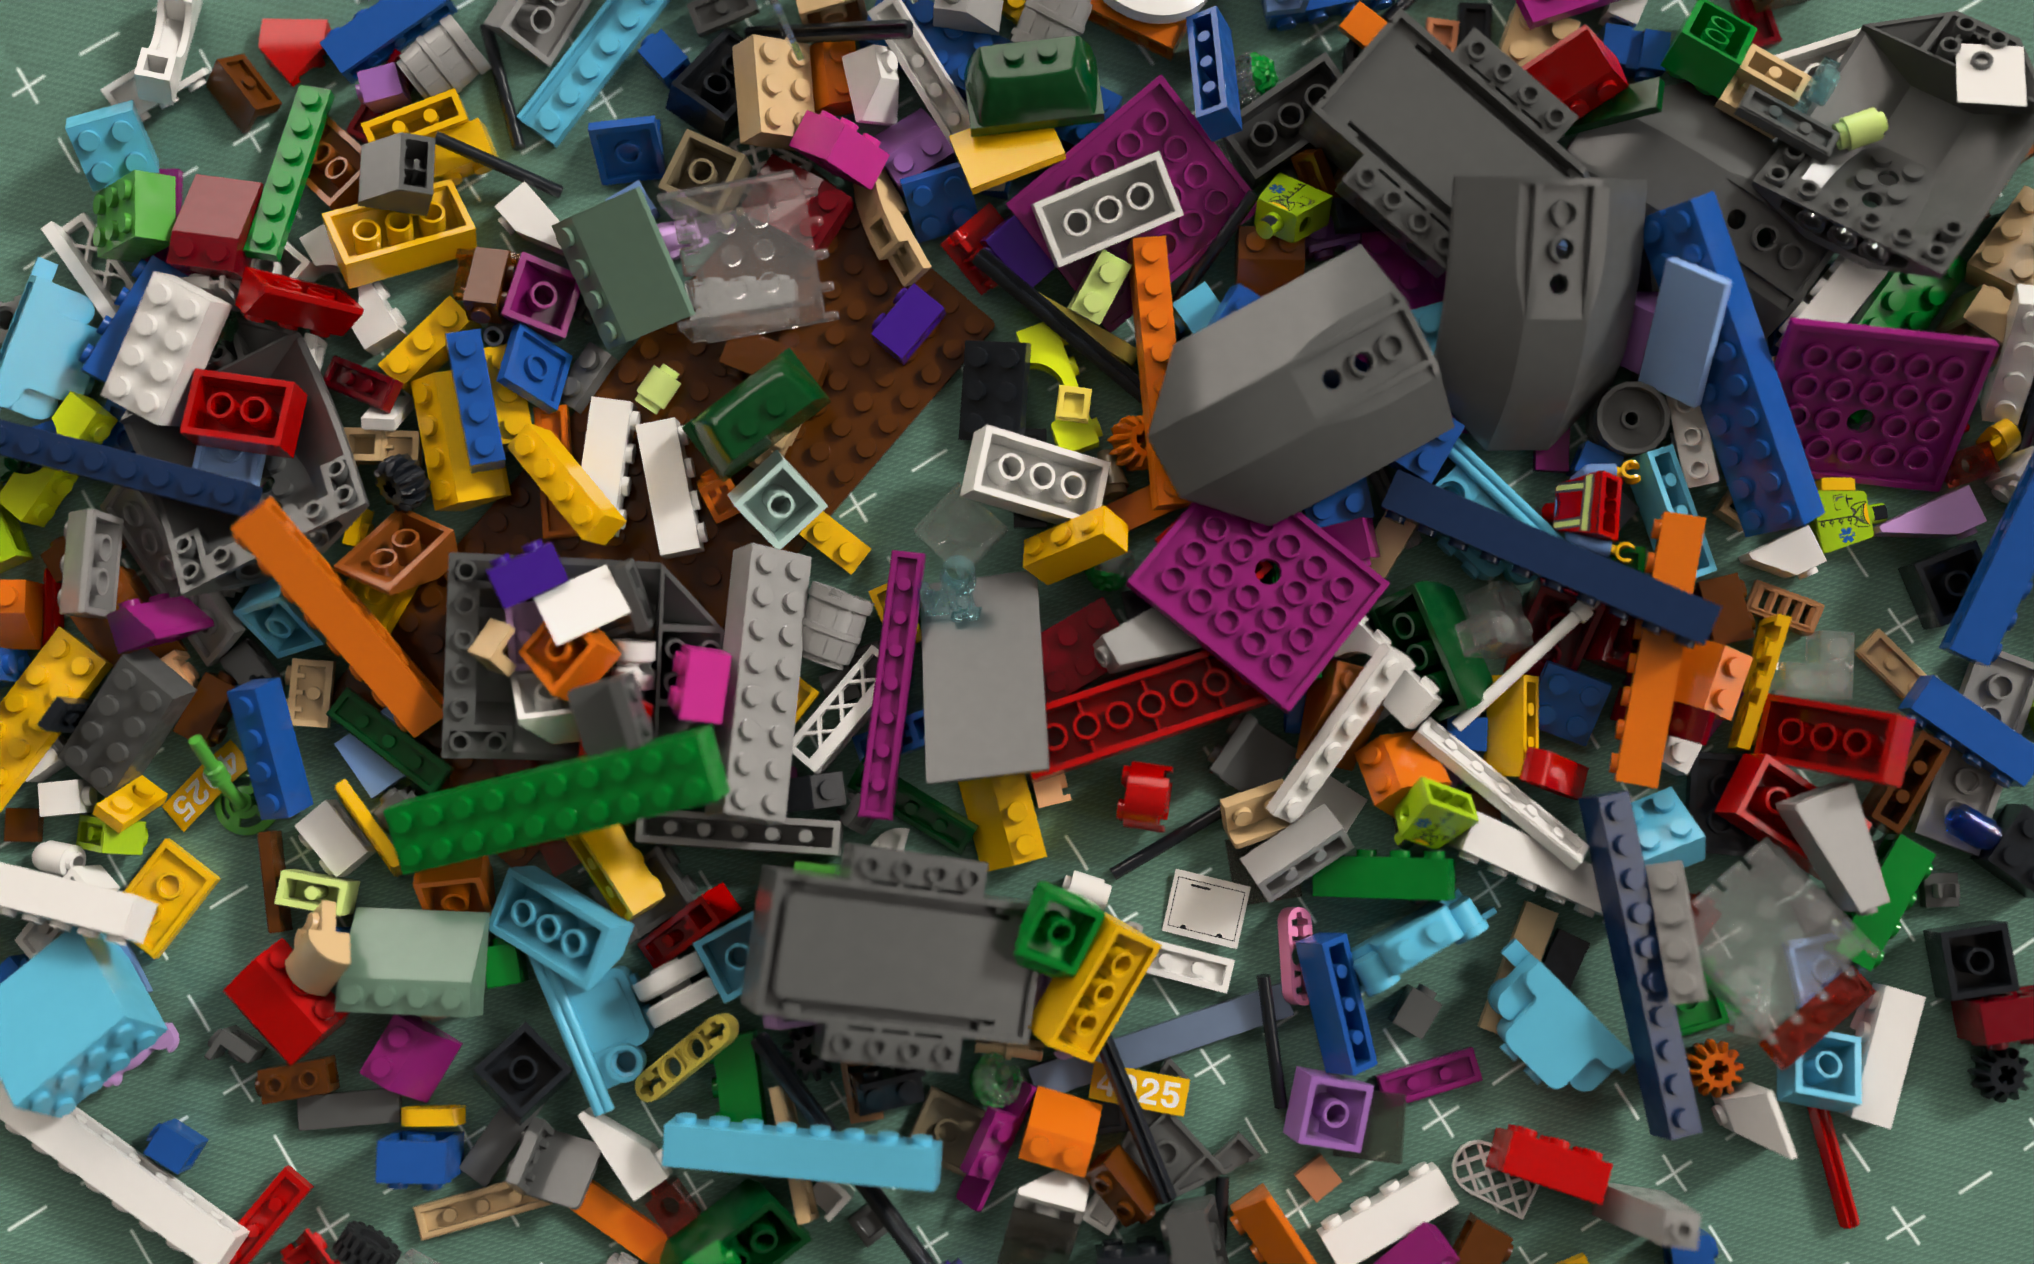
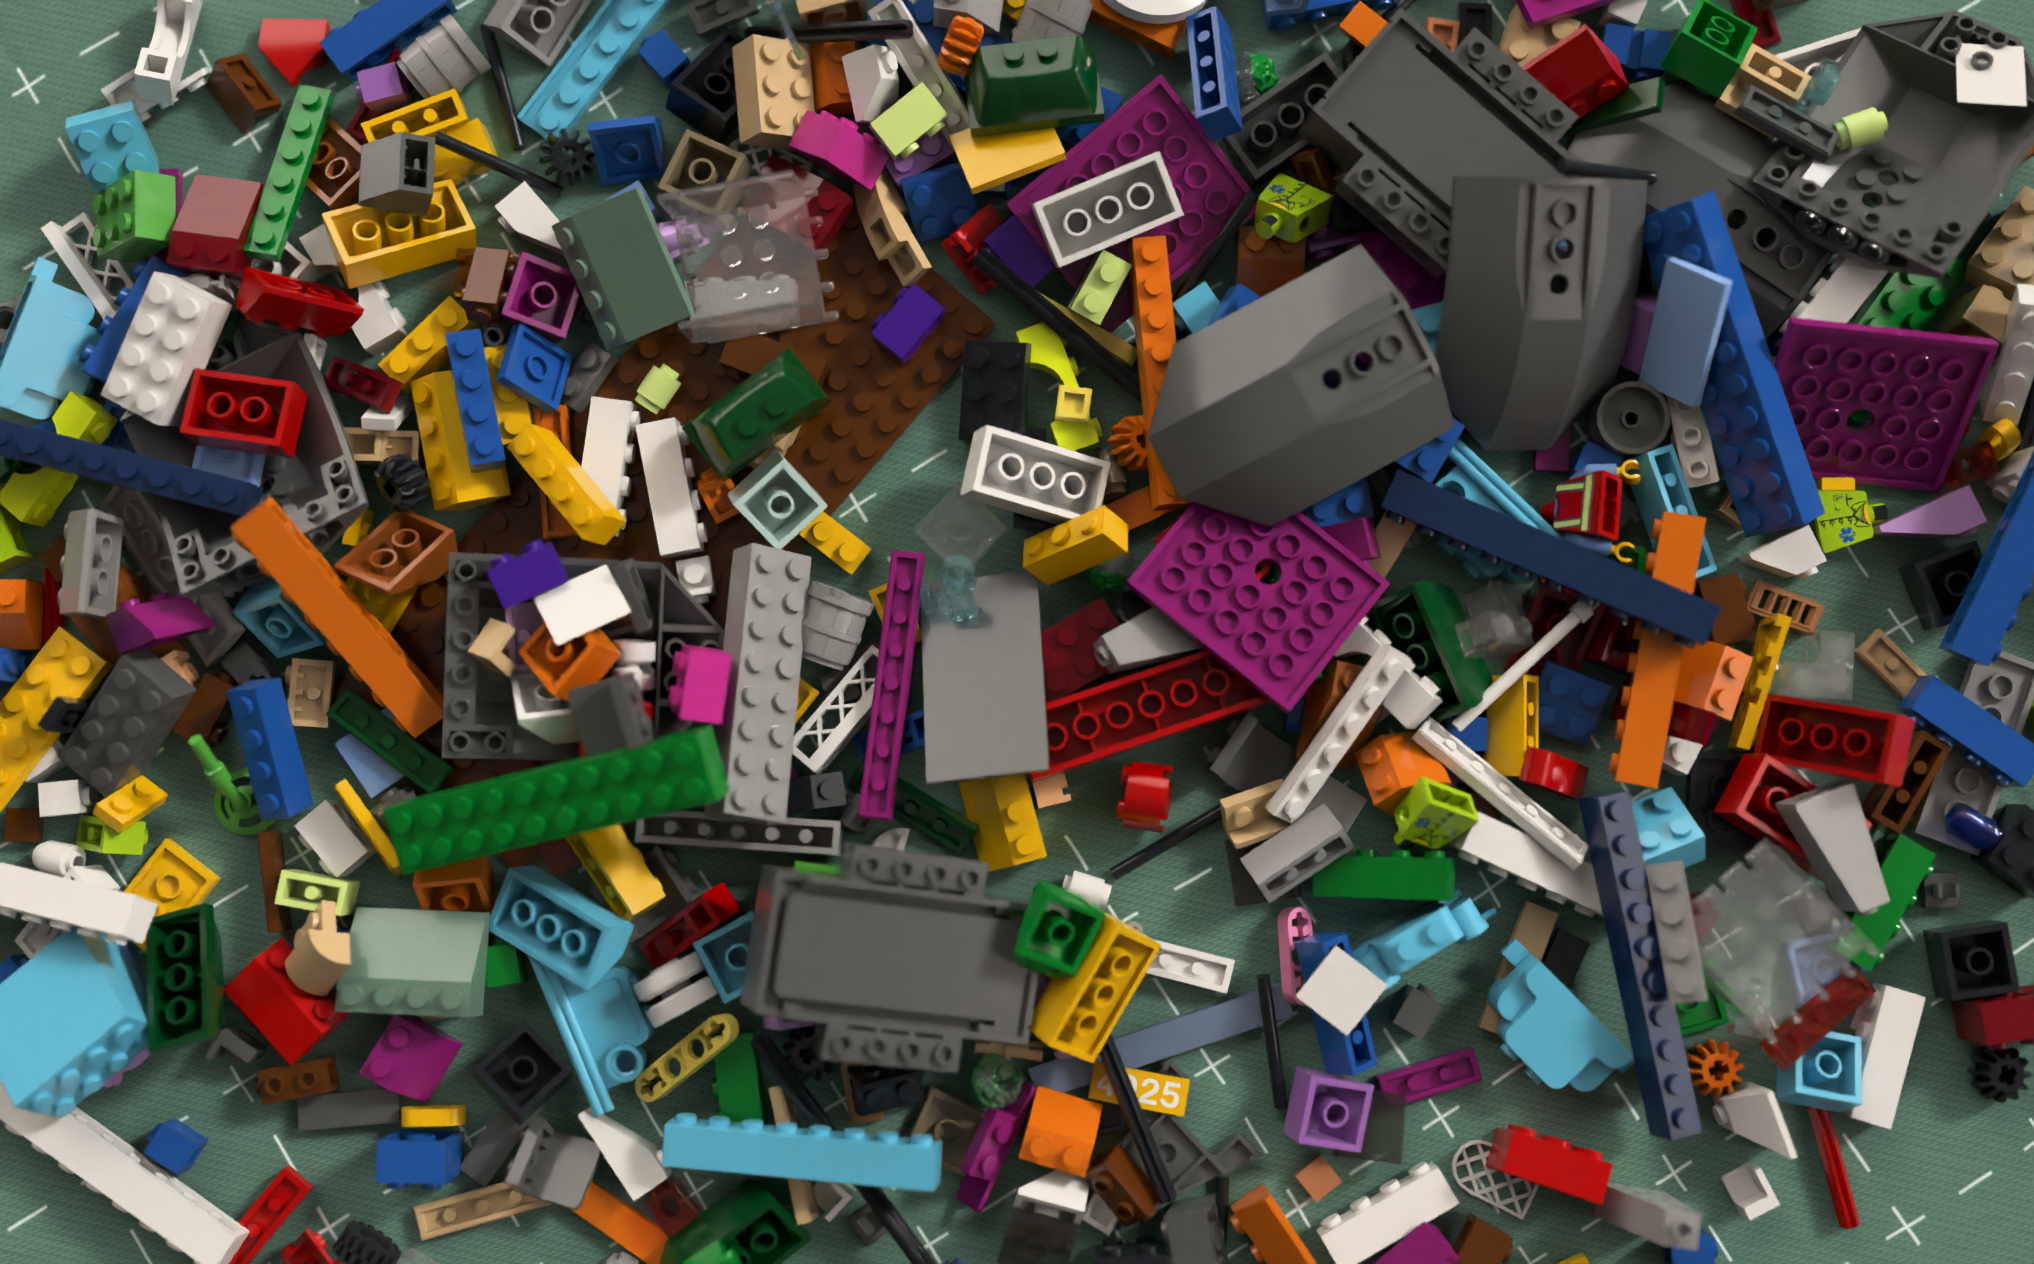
yellow sticker [162,739,247,832] -> none
white sticker [1162,869,1251,949] -> none
none -> dark green windscreen [146,903,224,1055]
none -> black gear [539,128,595,186]
none -> white bracket [675,555,717,605]
none -> yellowish green brick [869,81,948,159]
none -> orange gear [938,15,984,77]
none -> white sticker [1296,946,1388,1036]
none -> black bar [1555,159,1657,185]
none -> white panel [1721,1162,1780,1220]

